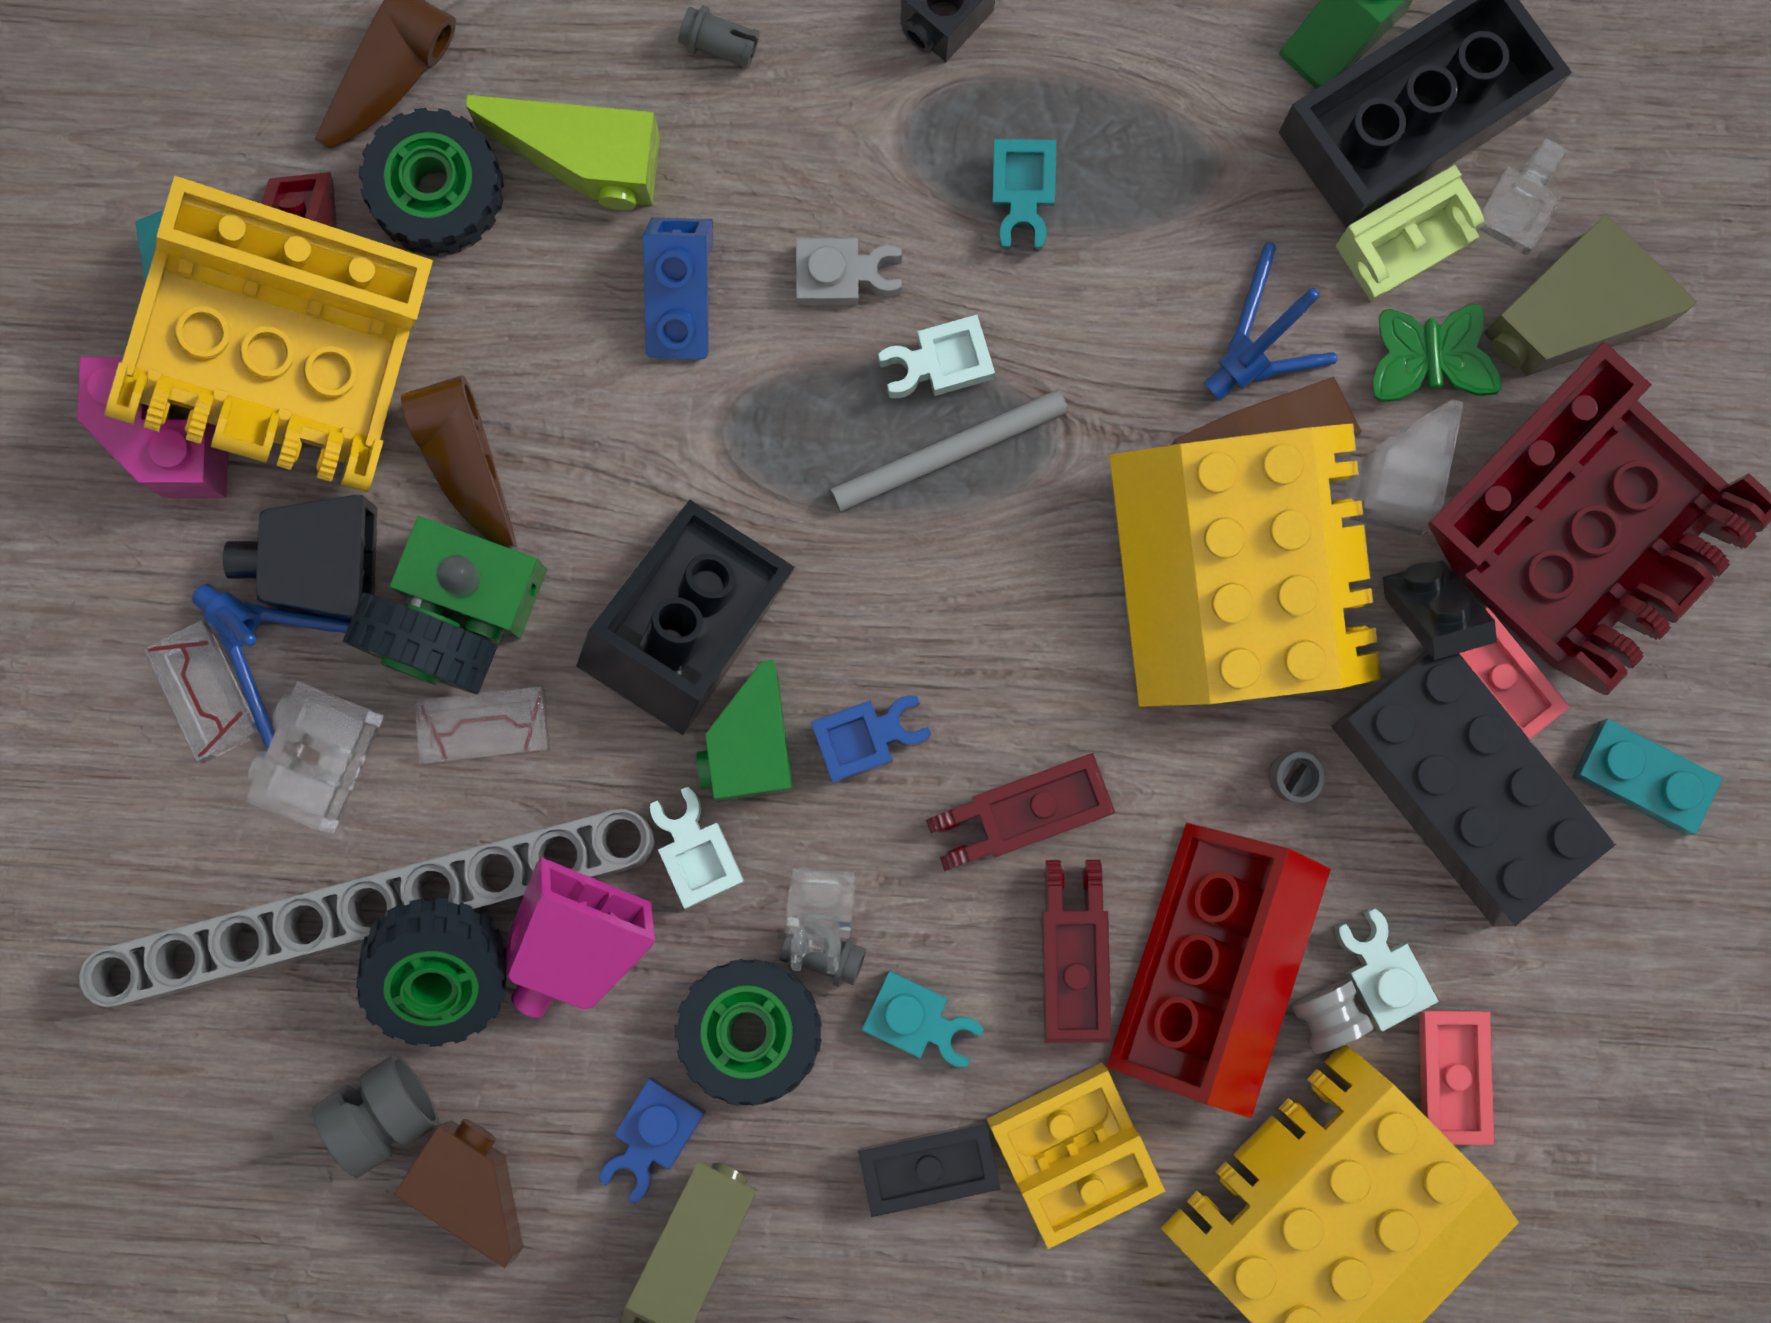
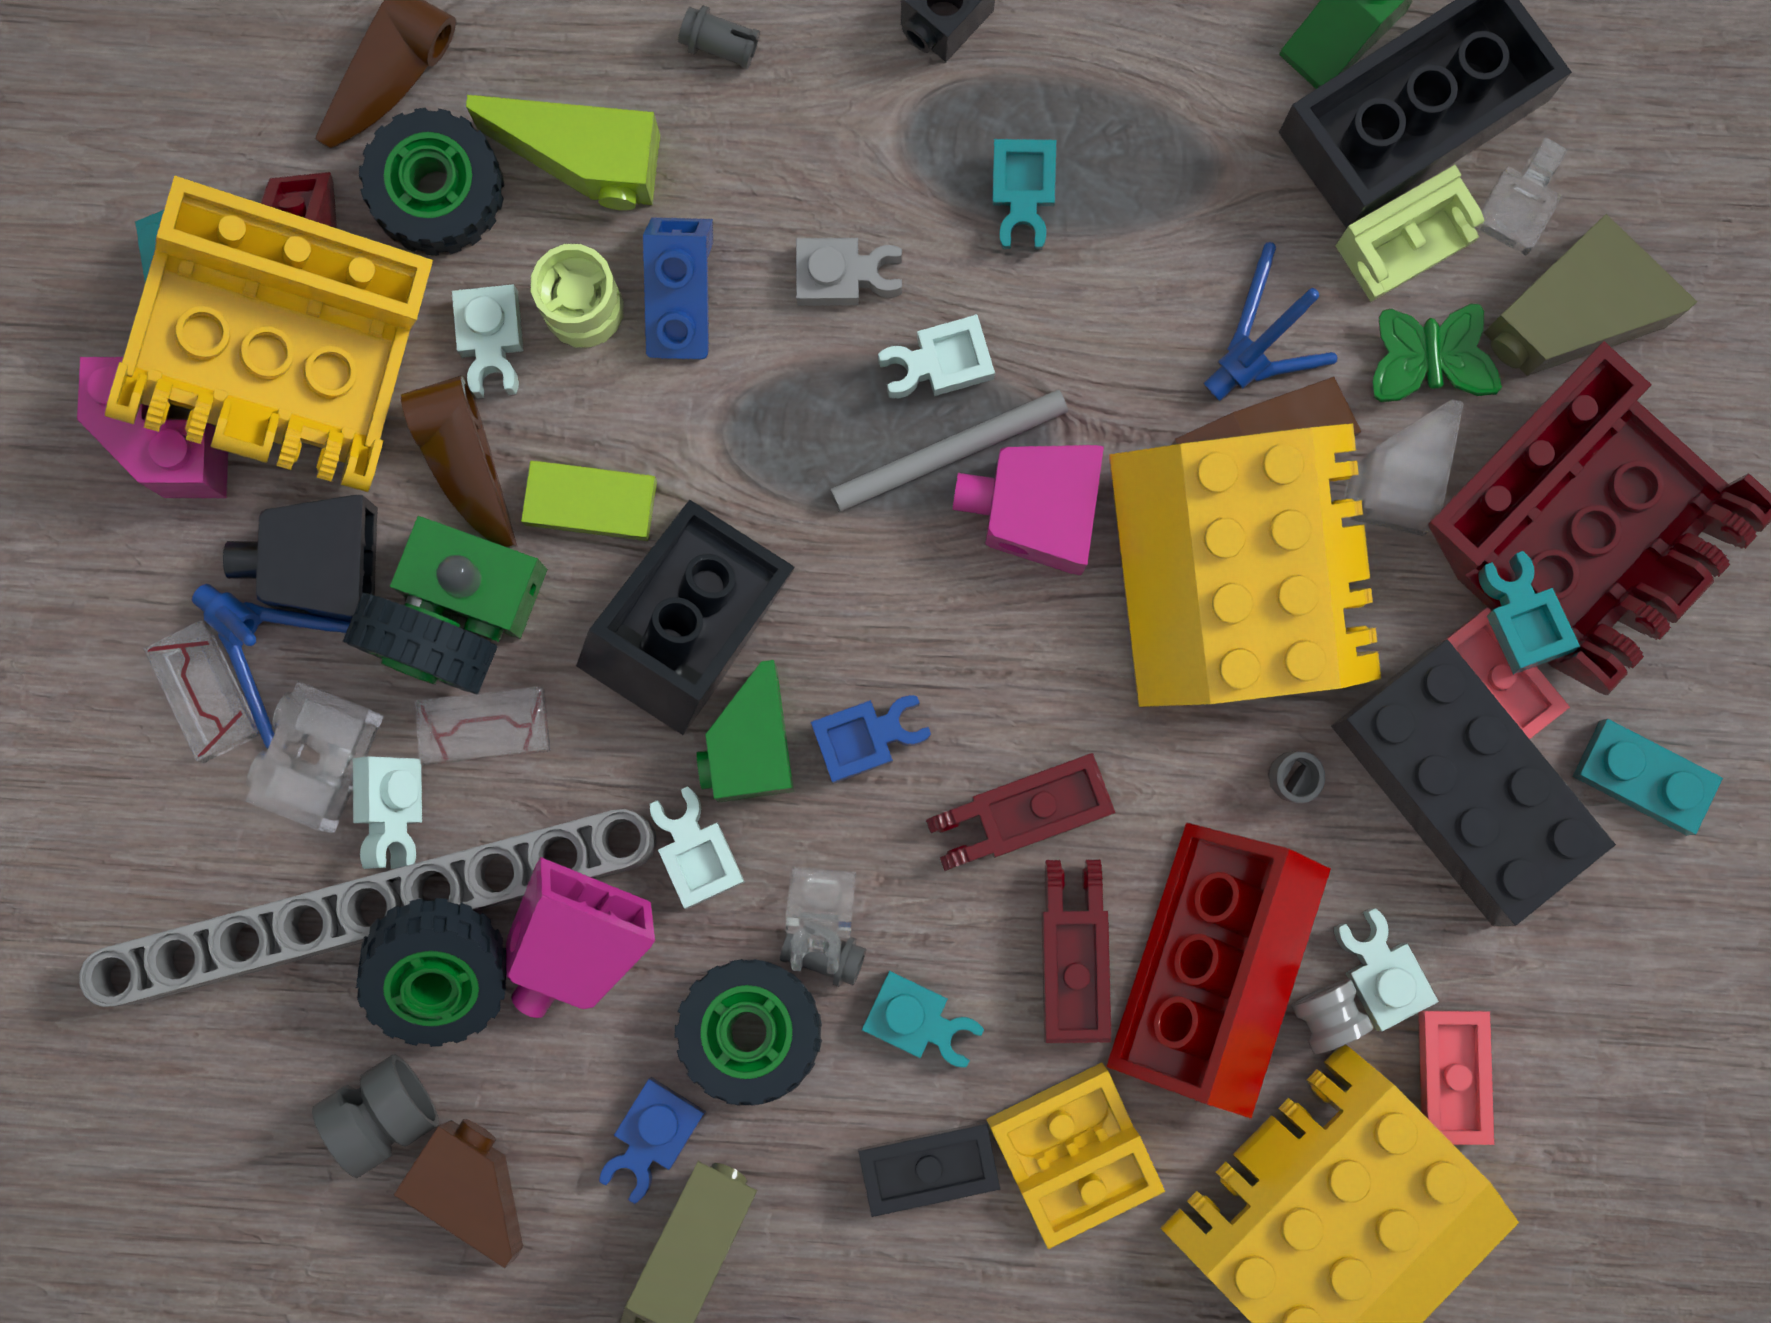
black plate [1383,560,1497,660] -> none
none -> light aqua plate [353,756,422,869]
none -> light aqua plate [452,284,523,398]
none -> lime tile [521,460,657,541]
none -> yellowish green wheel [531,244,624,347]
none -> dark pink torso [952,445,1104,575]
none -> teal plate [1479,551,1580,675]

